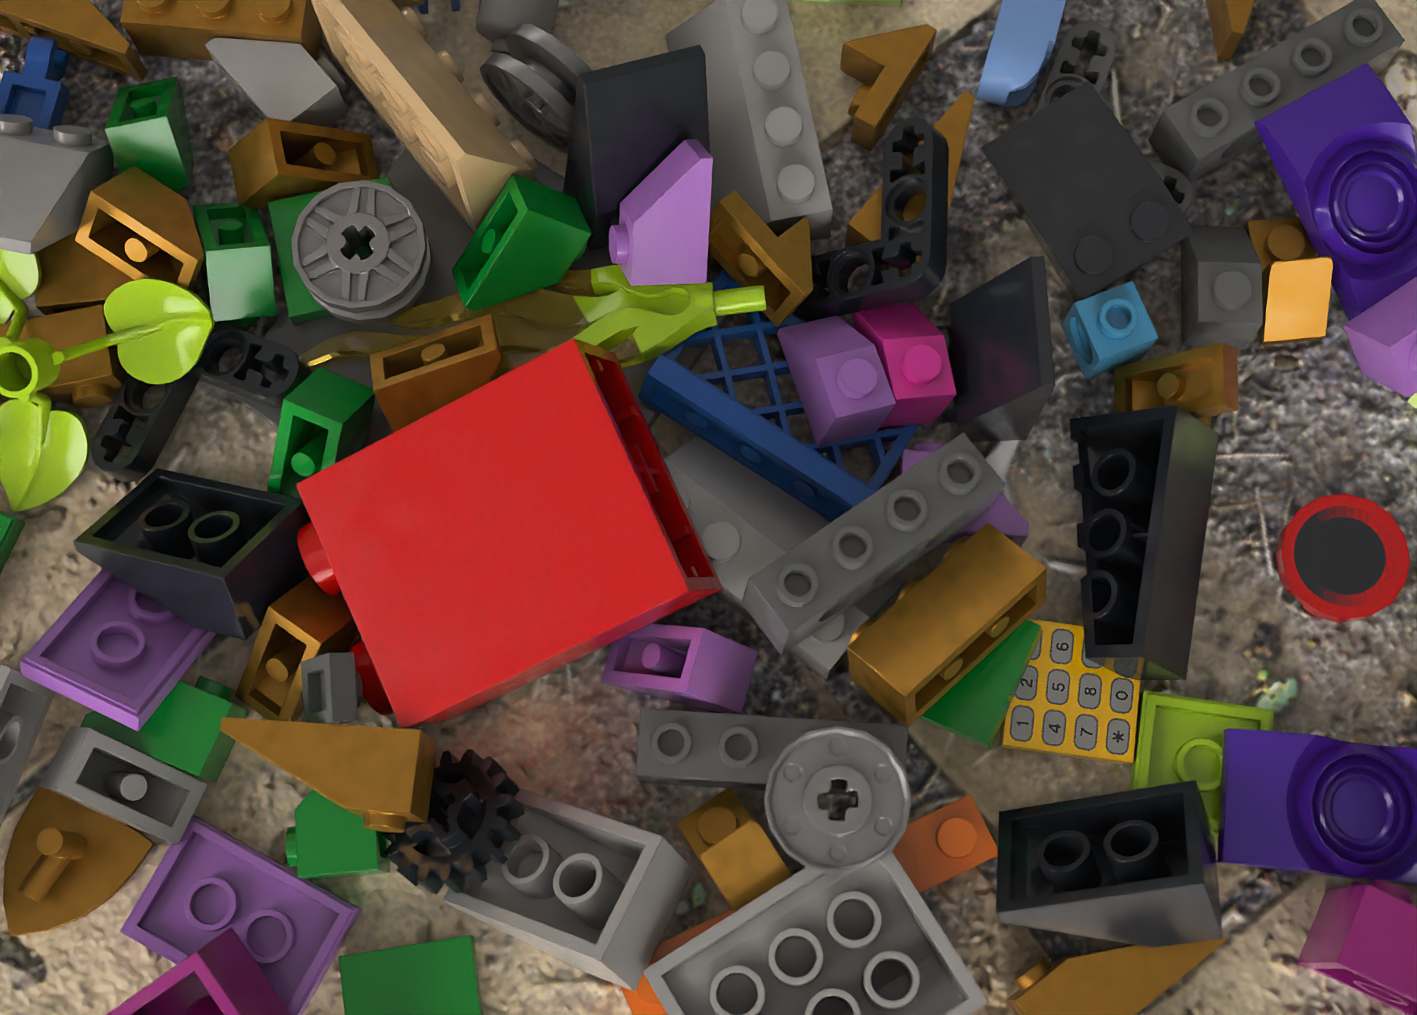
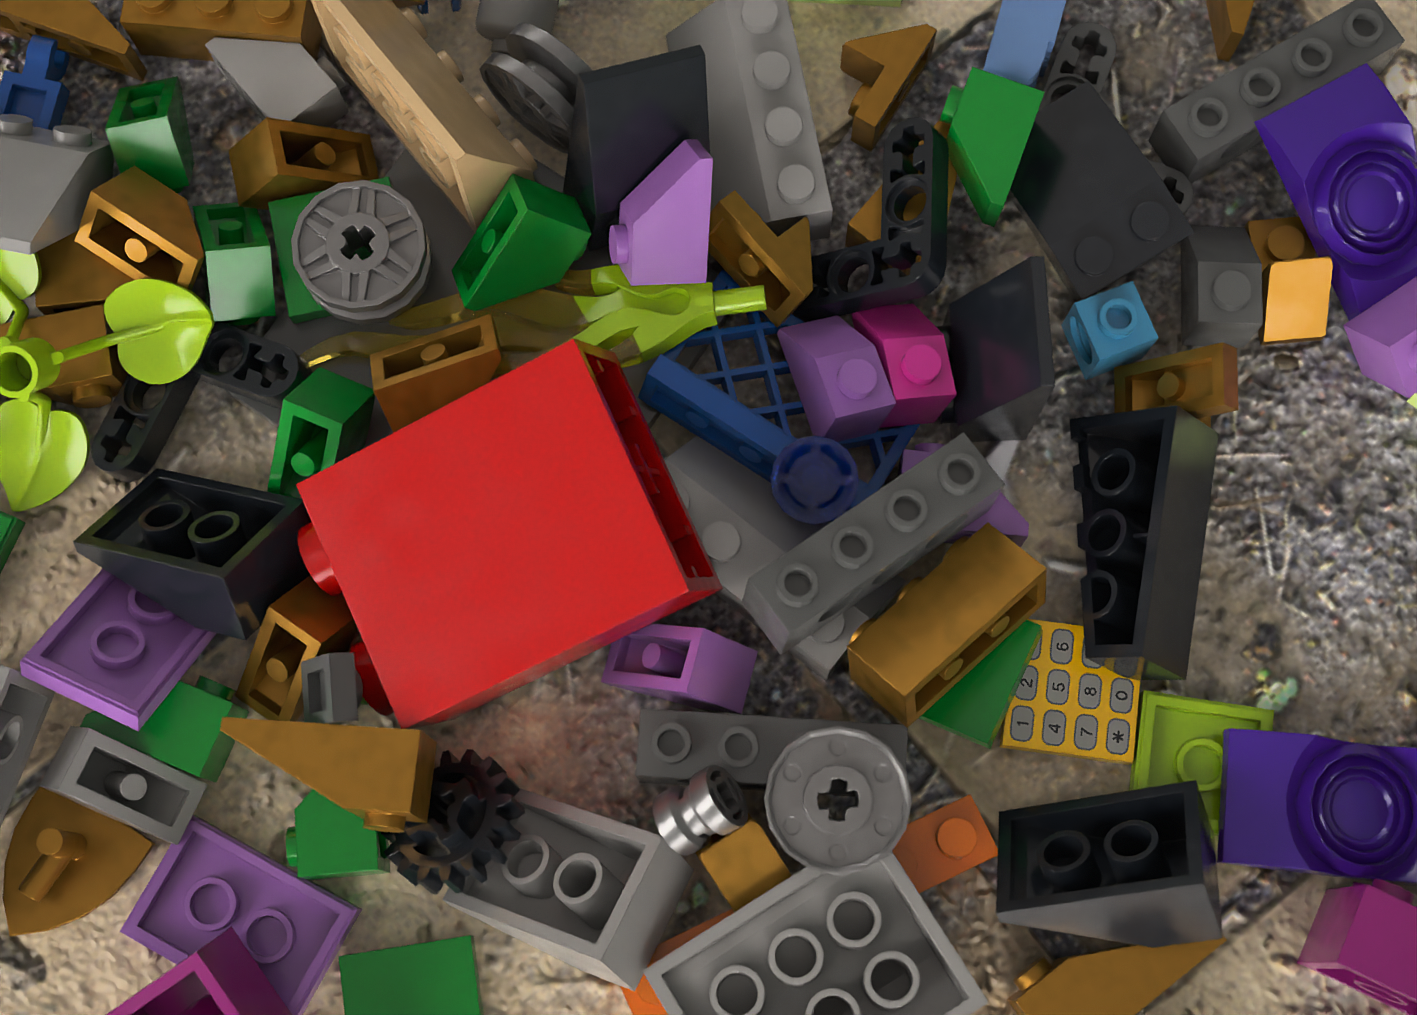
tile [1275,494,1410,623] -> none
none -> flat silver wheel [652,764,748,856]
none -> clear blue wheel [770,436,859,524]
none -> green slope [939,67,1045,227]

